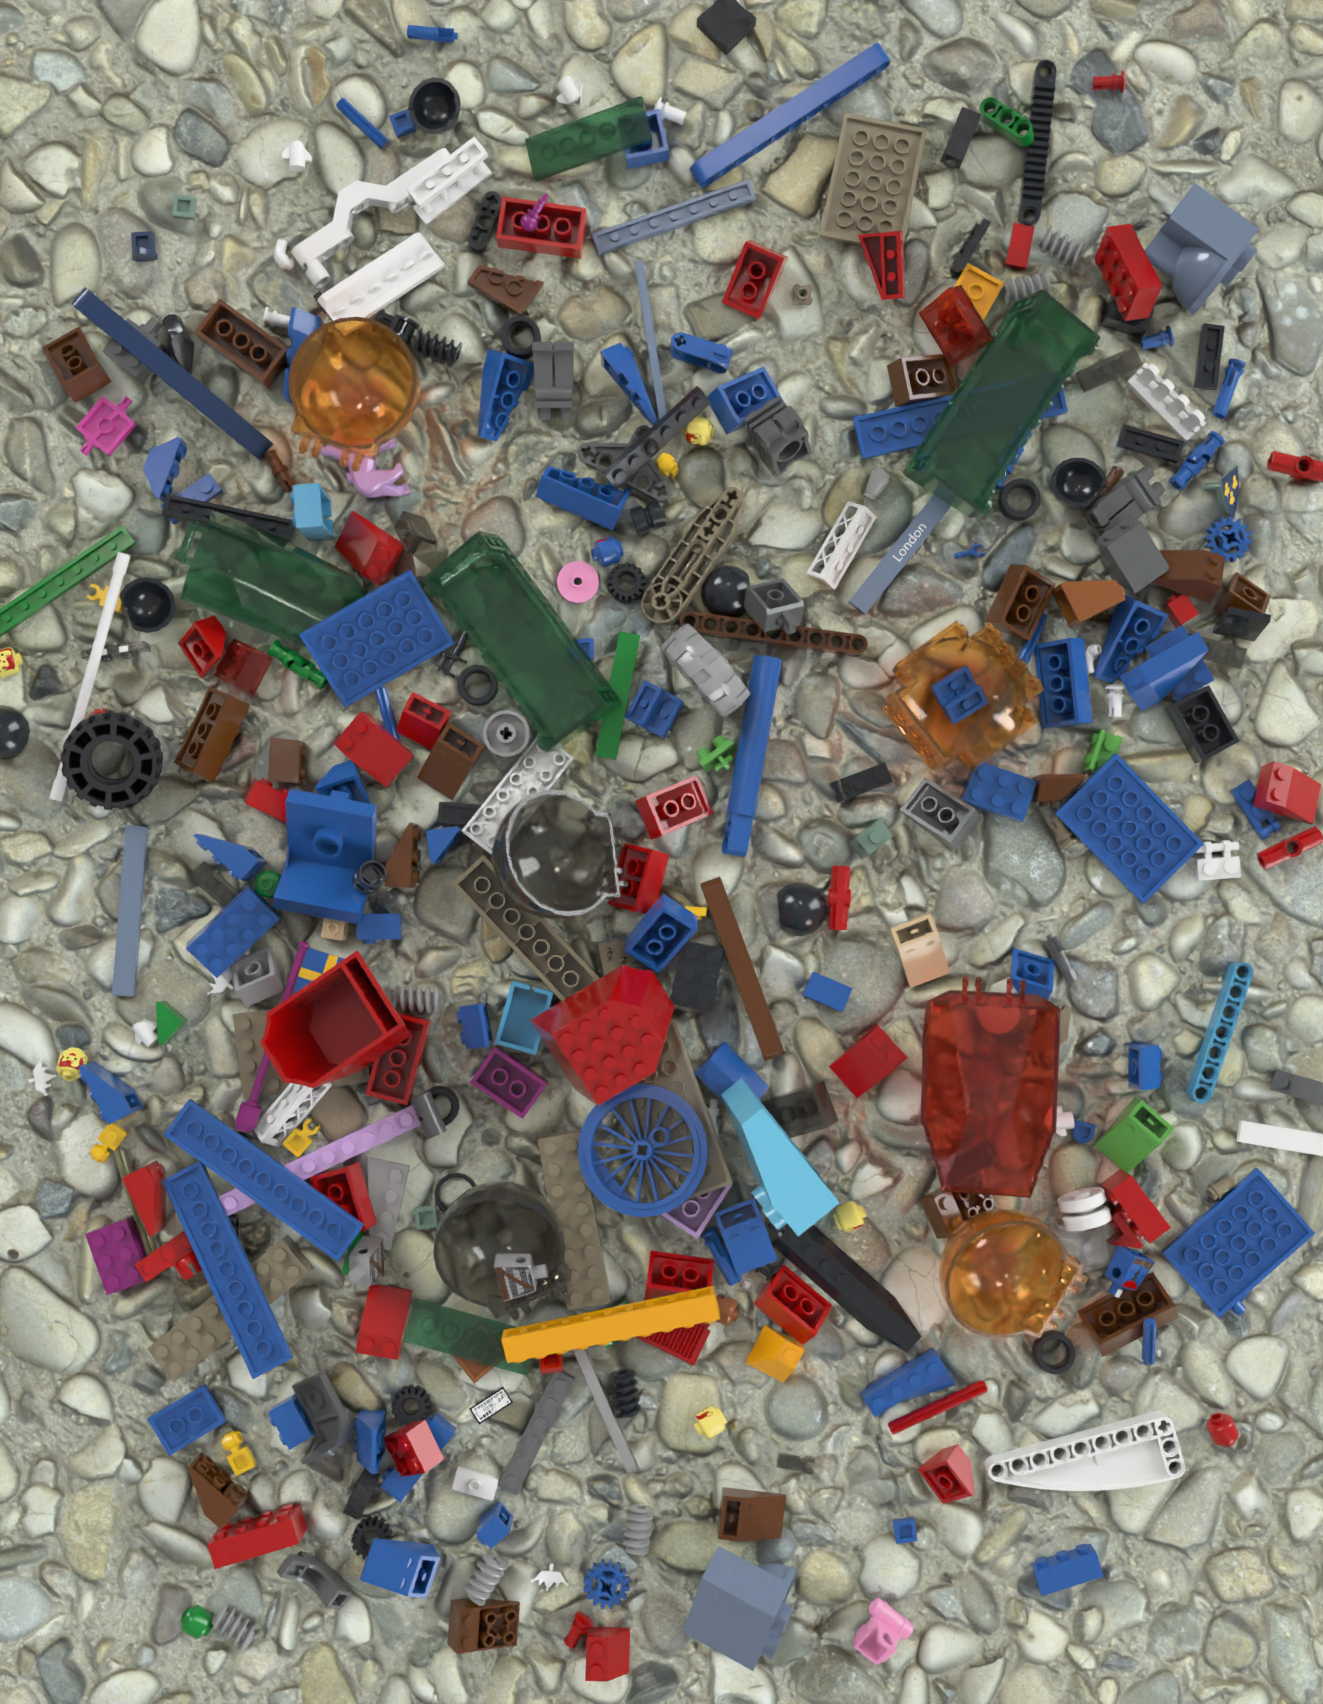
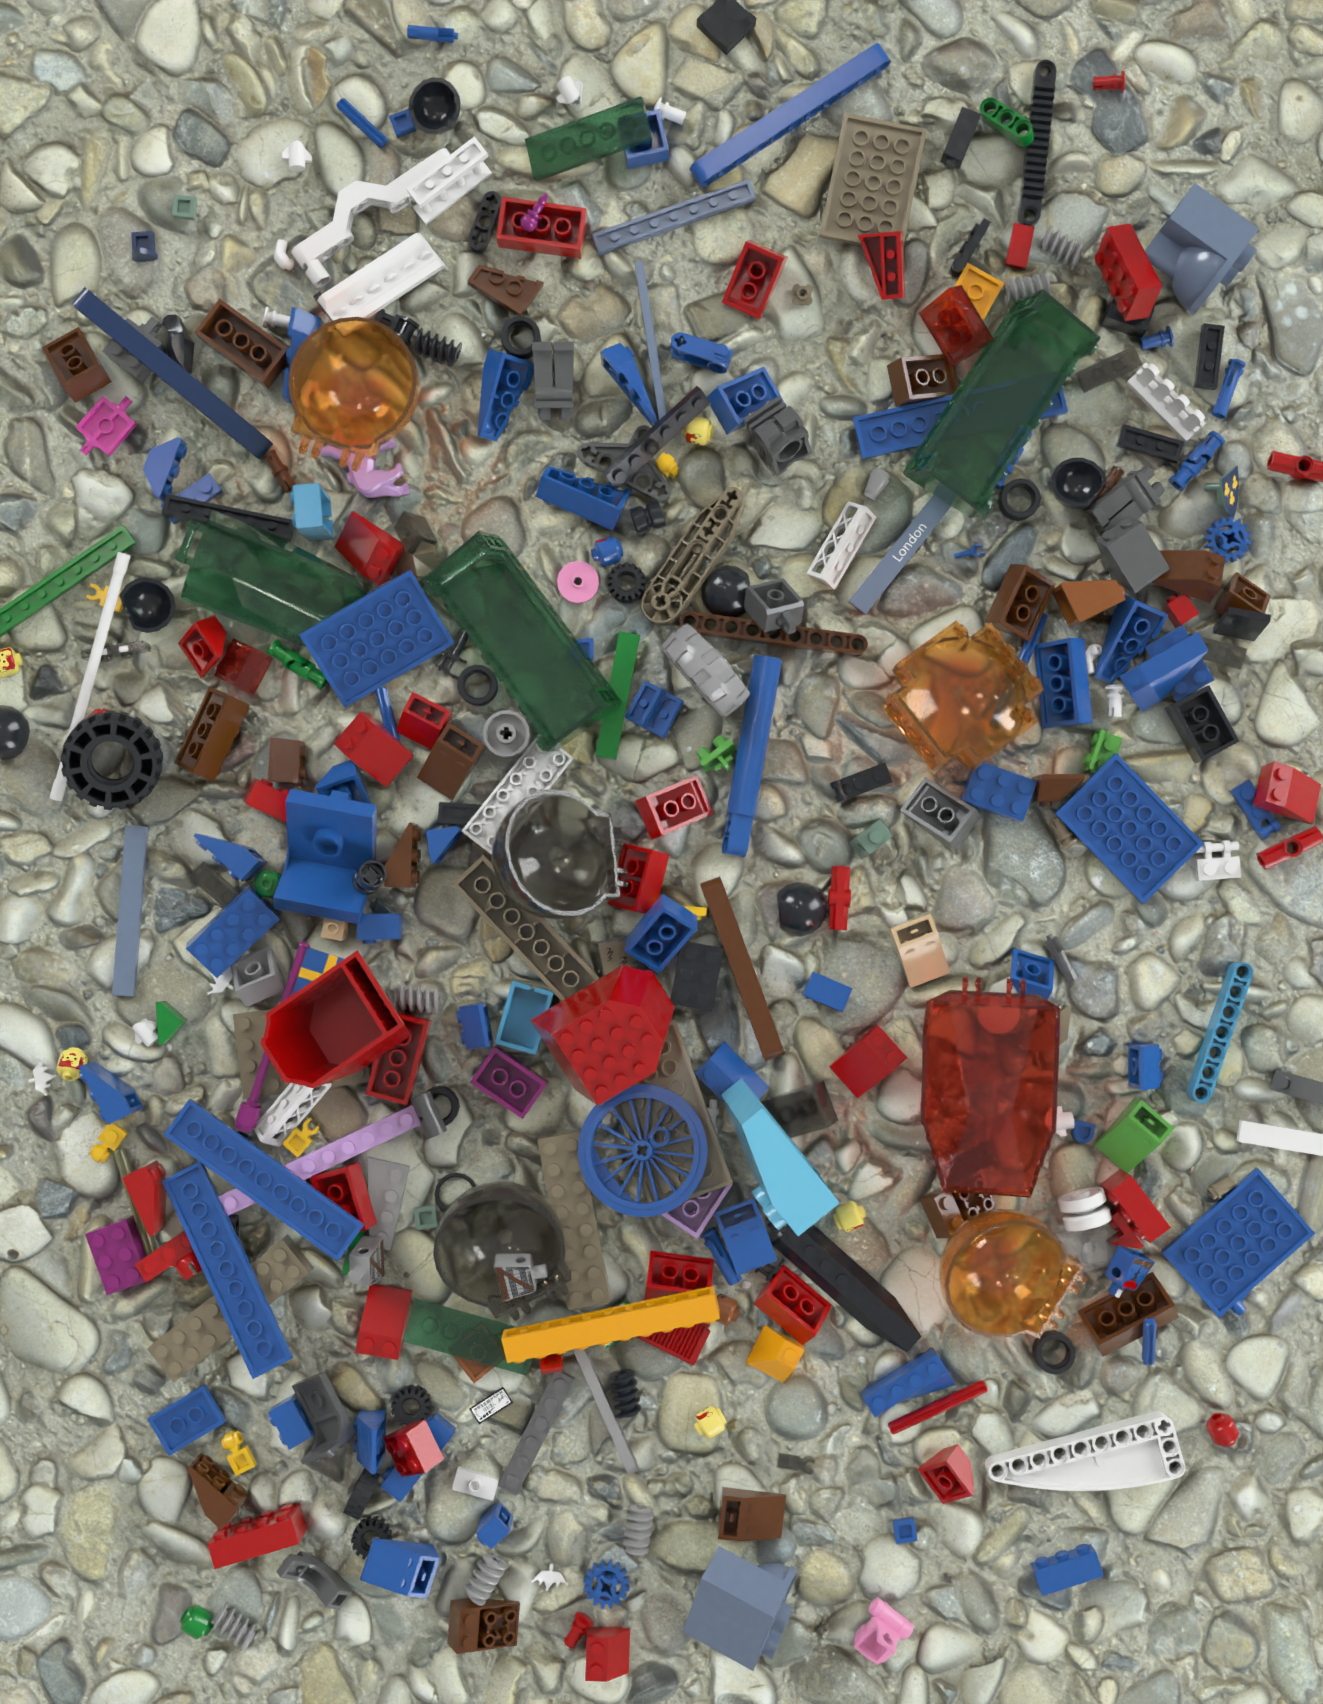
blue slope [929,665,988,725] -> none

